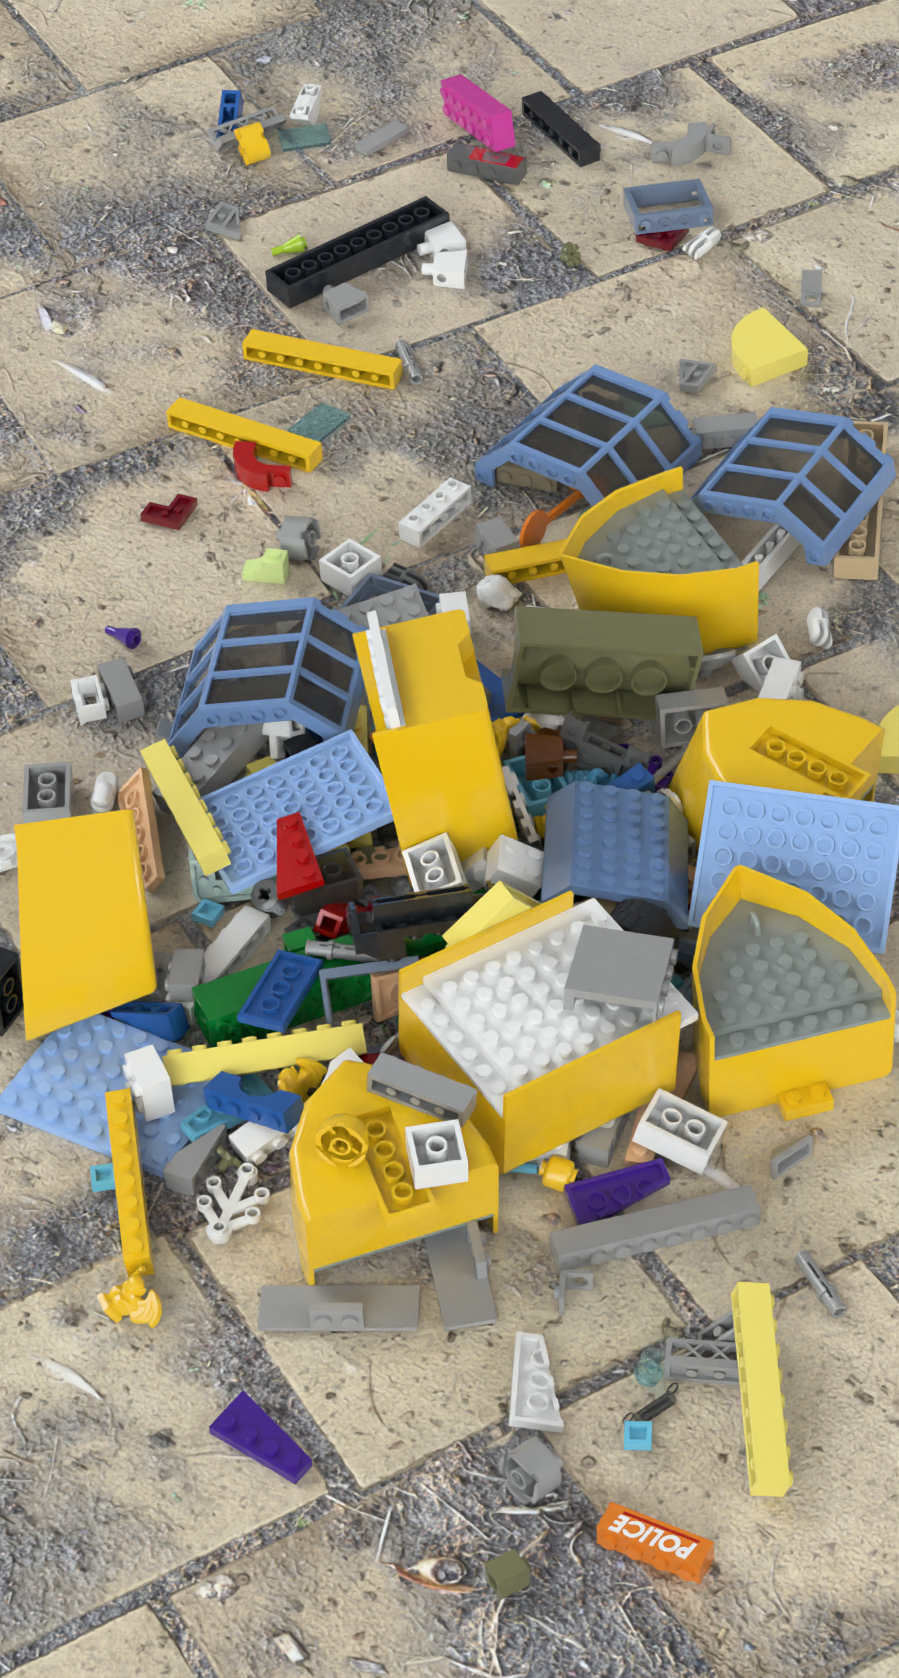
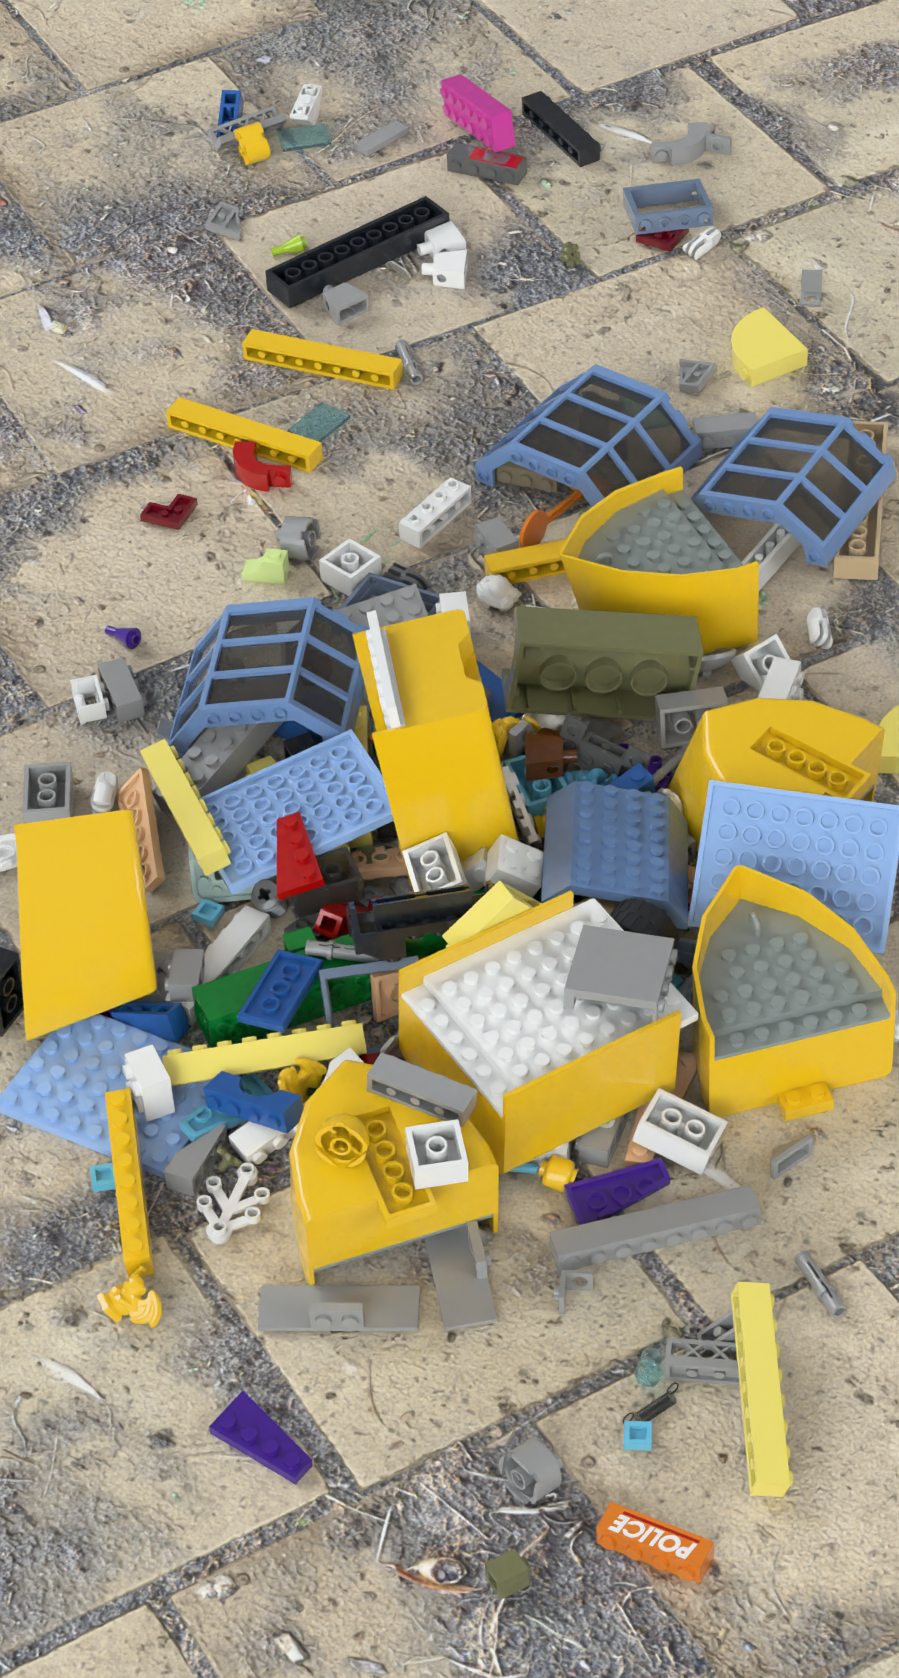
white brick [262,720,305,759] -> none
white wing [508,1332,564,1433] -> none

